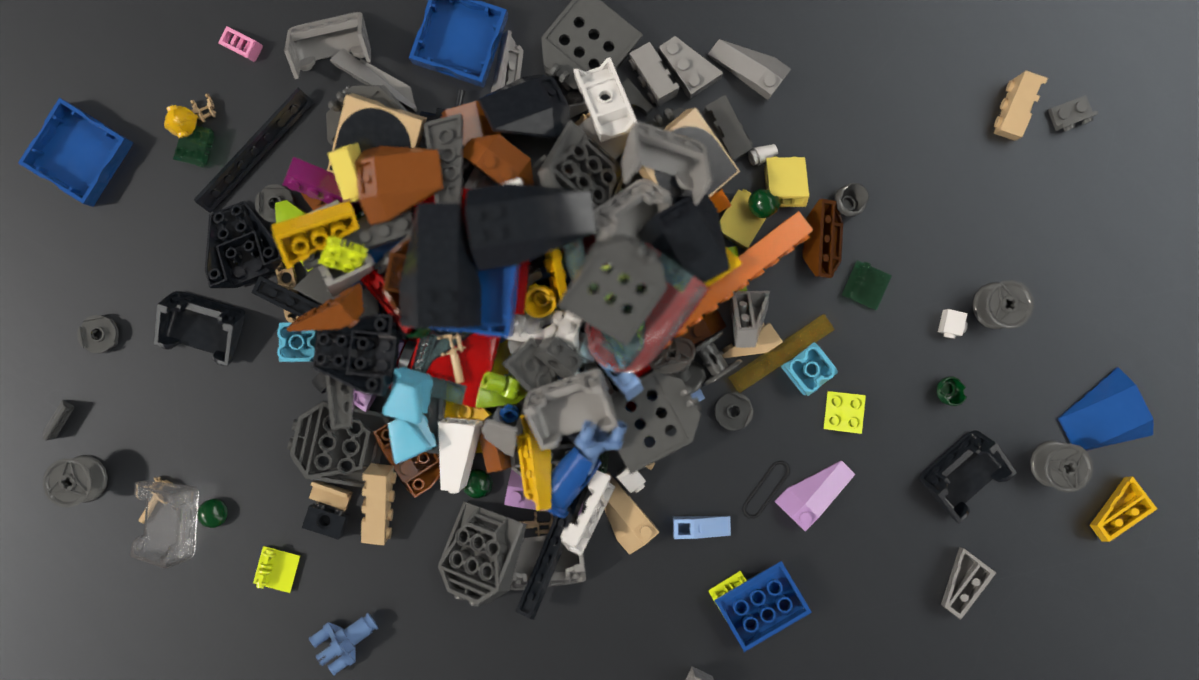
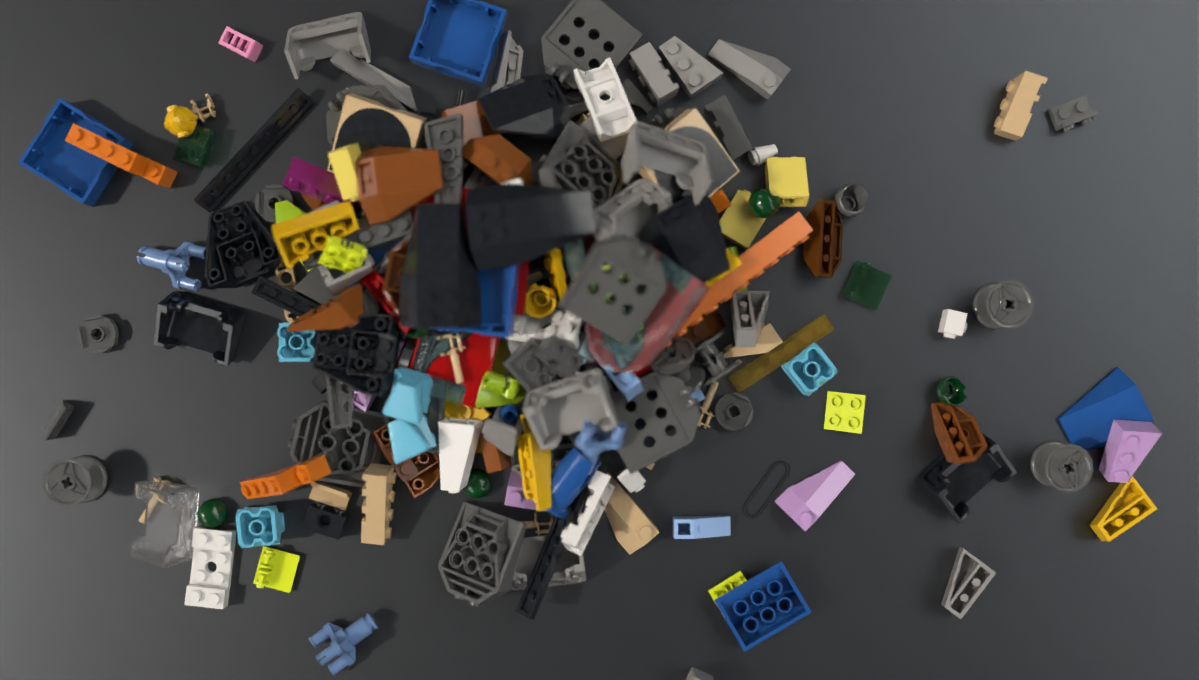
none -> orange arch [65,123,178,189]
none -> medium blue wheel [137,241,206,292]
none -> white piece [184,526,237,609]
none -> medium azure piece [236,505,285,548]
none -> orange arch [240,455,332,499]
none -> tan piece [698,381,719,429]
none -> dark orange wedge [931,402,988,464]
none -> lavender wedge [1098,420,1162,483]

